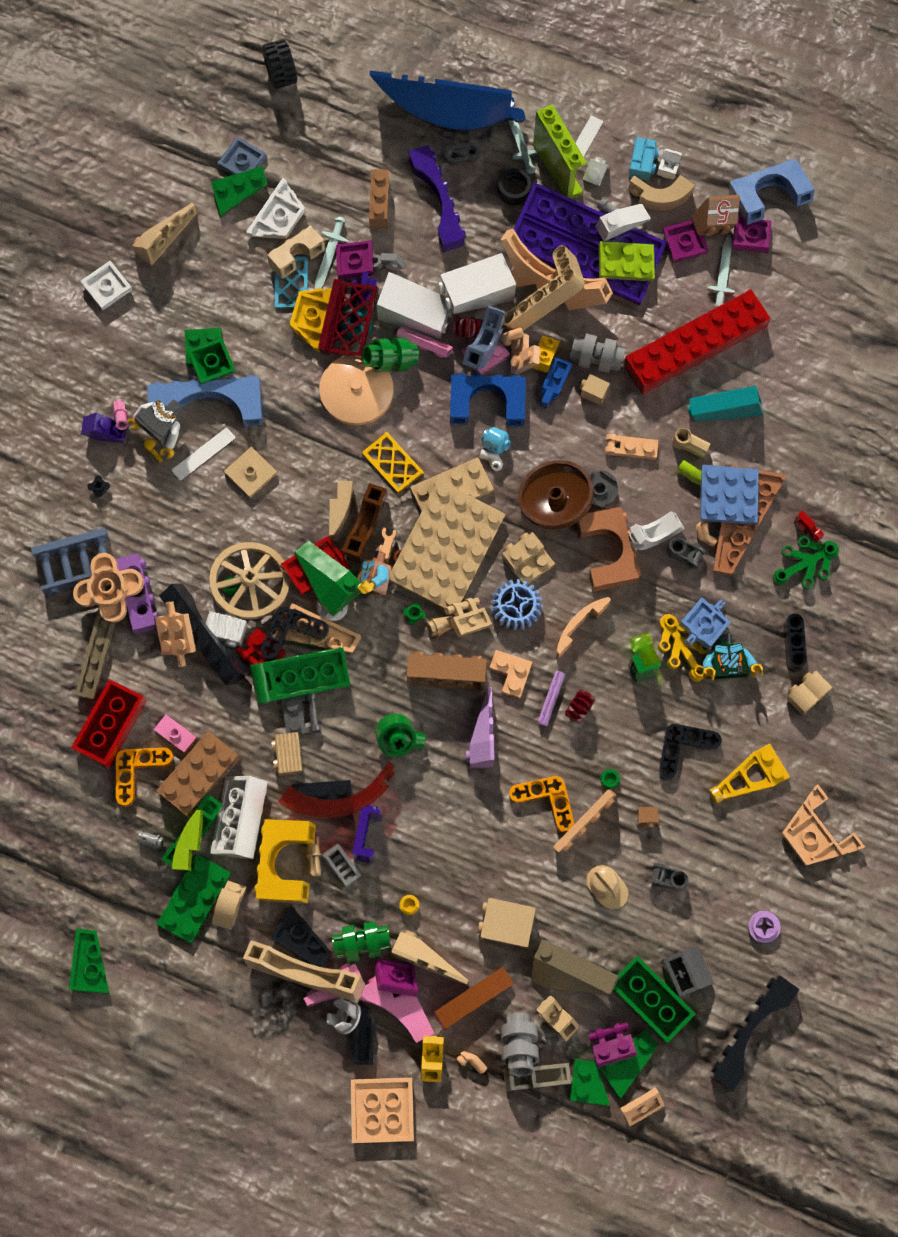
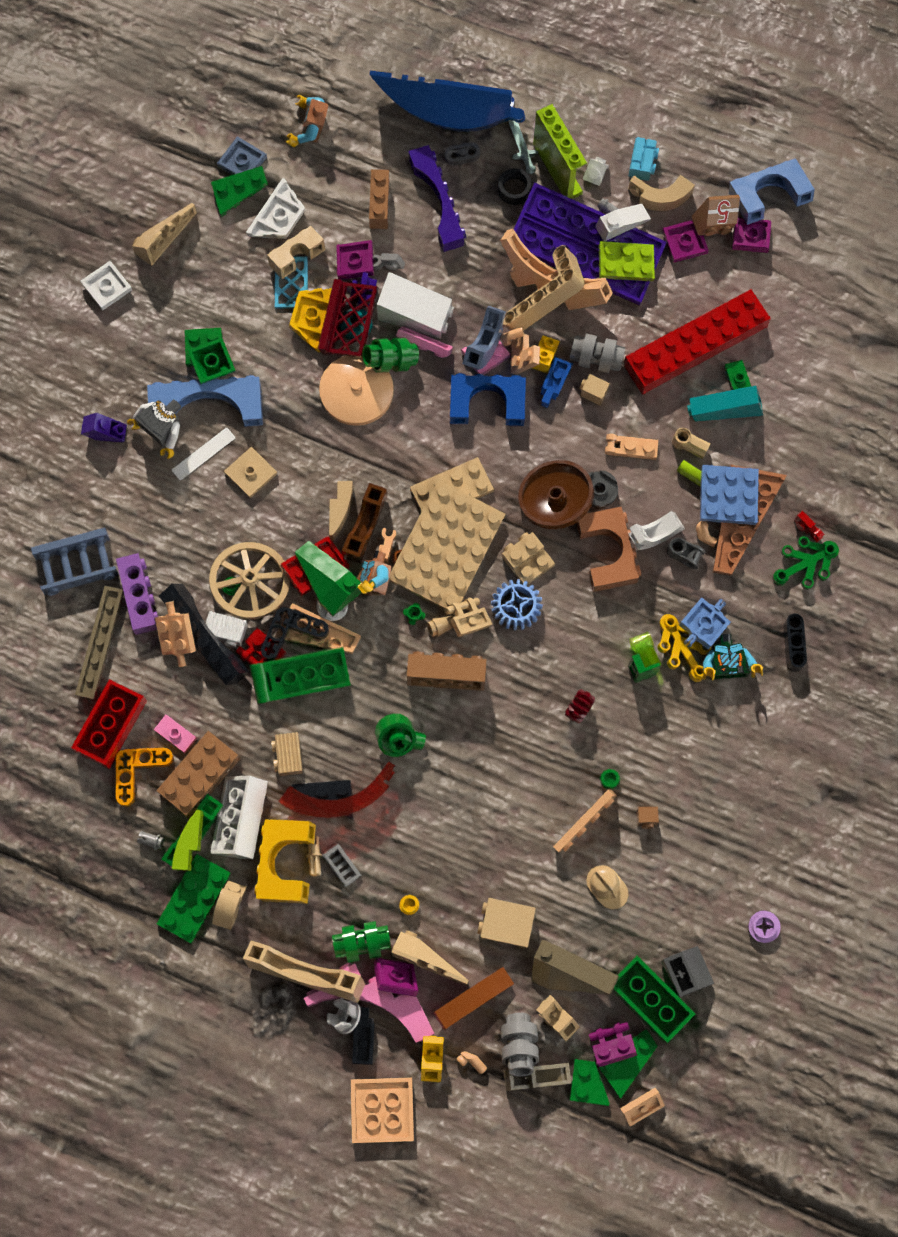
green wing [69,929,109,994] -> none
light nougat plant [73,553,144,623] -> none
black plate [87,475,110,497] -> none
bright pink axle [113,399,128,430] -> none
yellow hand [144,437,163,463] -> none
black tyre [262,39,297,89] -> none
black wing [270,904,332,967] -> none
flat silver plate [282,693,321,736] -> none
light aqua sword [315,217,348,289] -> none
dark purple panel [352,805,382,863] -> none
yellow window [362,432,424,493] -> none
white slope [438,253,516,314] -> none
dark red gear [452,316,483,338] -> none
lavender wedge [466,687,494,768] -> none
white arm [479,449,503,471] -> none
medium azure head [481,427,511,454] -> none
light nougat plate [490,650,532,699] -> none
light orange beam [509,776,574,833] -> none
lavender axle [538,671,565,726] -> none
light nougat slope [556,597,611,659] -> none
white sticker [576,116,603,157] -> none
dark grey piece [648,863,688,891] -> none
white bracket [657,149,682,180] -> none
black beam [659,724,722,780] -> none
light aqua sword [707,234,735,309] -> none
yellow plate [709,743,790,804] -> none
black arch [710,975,800,1092] -> none
light nougat wing [782,785,865,866] -> none
tan brick [787,671,832,716] -> none
none -> torso [286,95,328,147]
none -> green plate [724,360,751,390]

